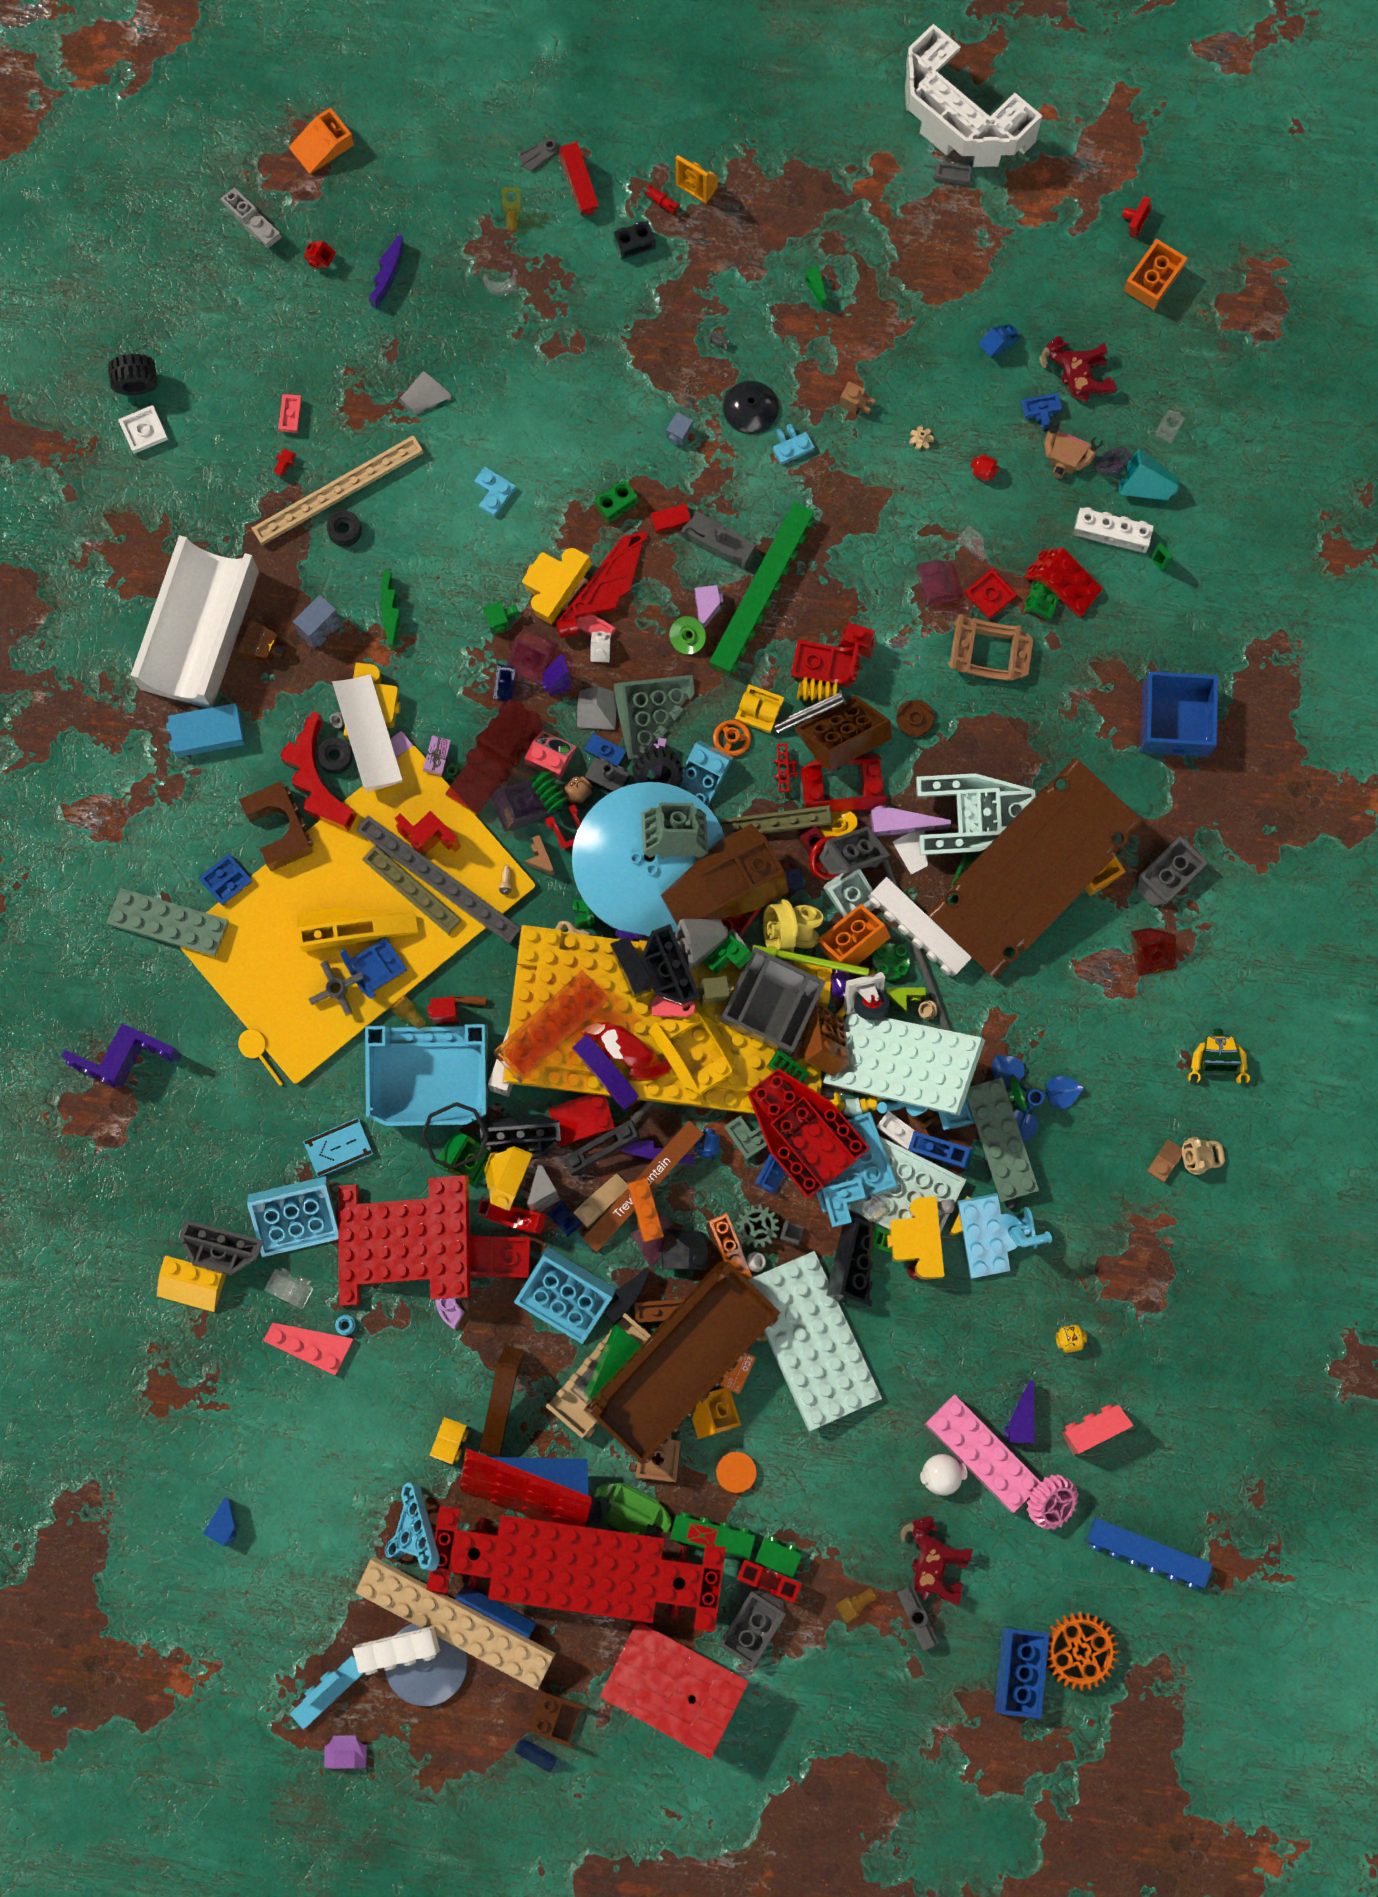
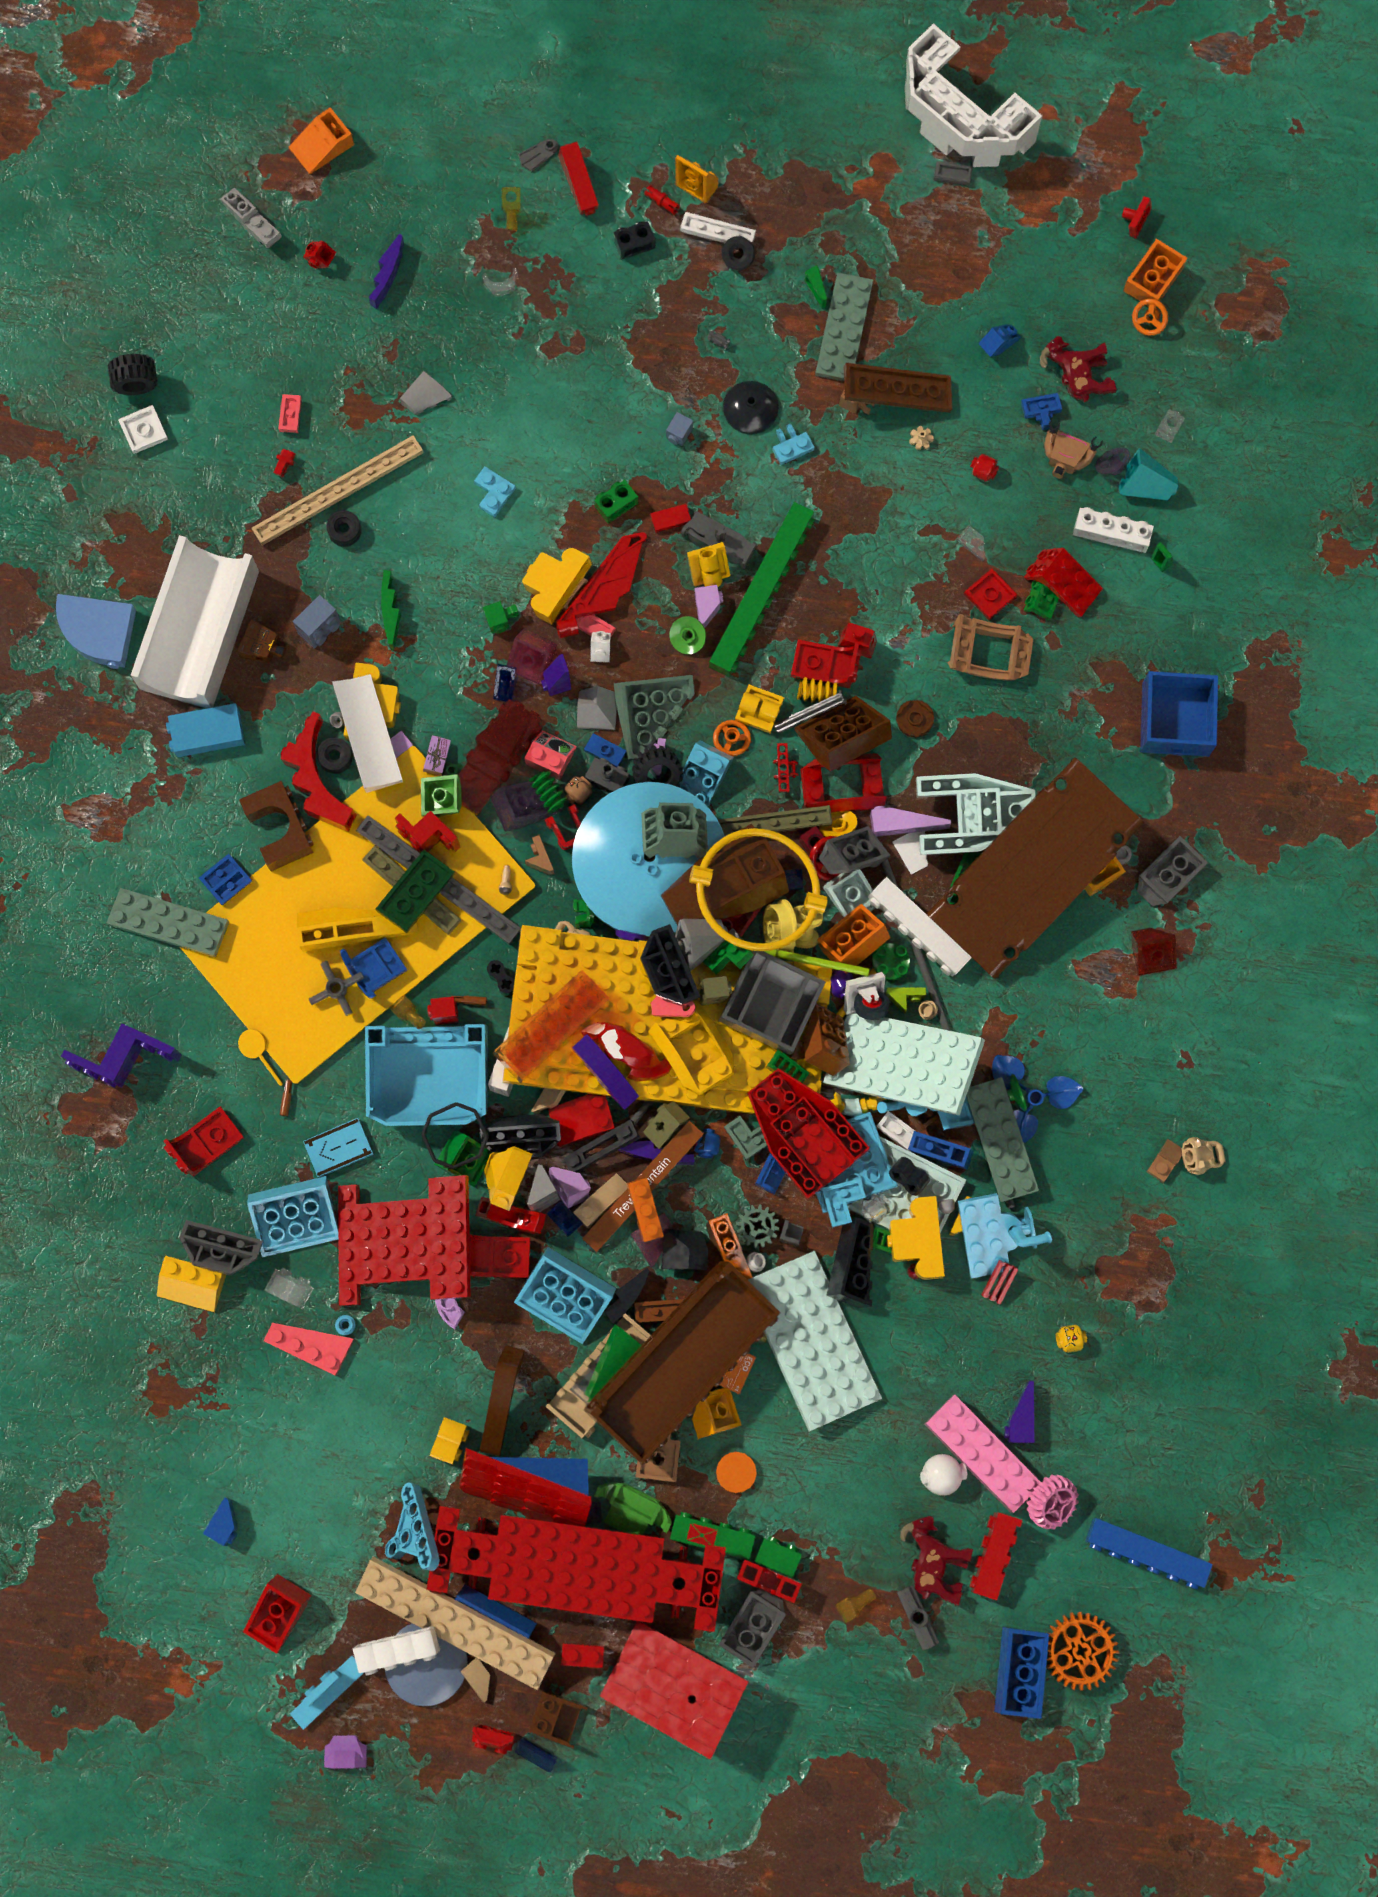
black slope [610,937,653,999] -> none
clear pink slope [915,560,962,607] -> none
coral slope [1062,1403,1133,1455] -> none
torso [1188,1028,1250,1084] -> none
none -> medium blue brick [56,594,136,669]
none -> red bracket [164,1106,244,1177]
none -> red slope [243,1574,312,1654]
none -> dark orange pin [280,1080,292,1116]
none -> dark green plate [375,850,455,933]
none -> bright green slope [421,774,462,818]
none -> tan tile [460,1658,490,1702]
none -> red slope [472,1723,517,1754]
none -> black axle [487,960,515,997]
none -> tan tile [531,1088,565,1114]
none -> lavender slope [549,1167,591,1208]
none -> red brick [561,1643,605,1668]
none -> olive brick [643,1102,690,1149]
none -> white plate [680,212,756,244]
none -> yellow plate [687,542,731,587]
none -> yellow piece [689,828,828,951]
none -> black tyre [721,236,755,271]
none -> sand green plate [815,273,873,381]
none -> reddish brown plate [844,363,952,413]
none -> black axle [889,1157,930,1196]
none -> red wedge [969,1512,1022,1600]
none -> tile [981,1260,1018,1304]
none -> light grey tile [1116,845,1132,865]
none -> orange piece [1132,299,1168,336]

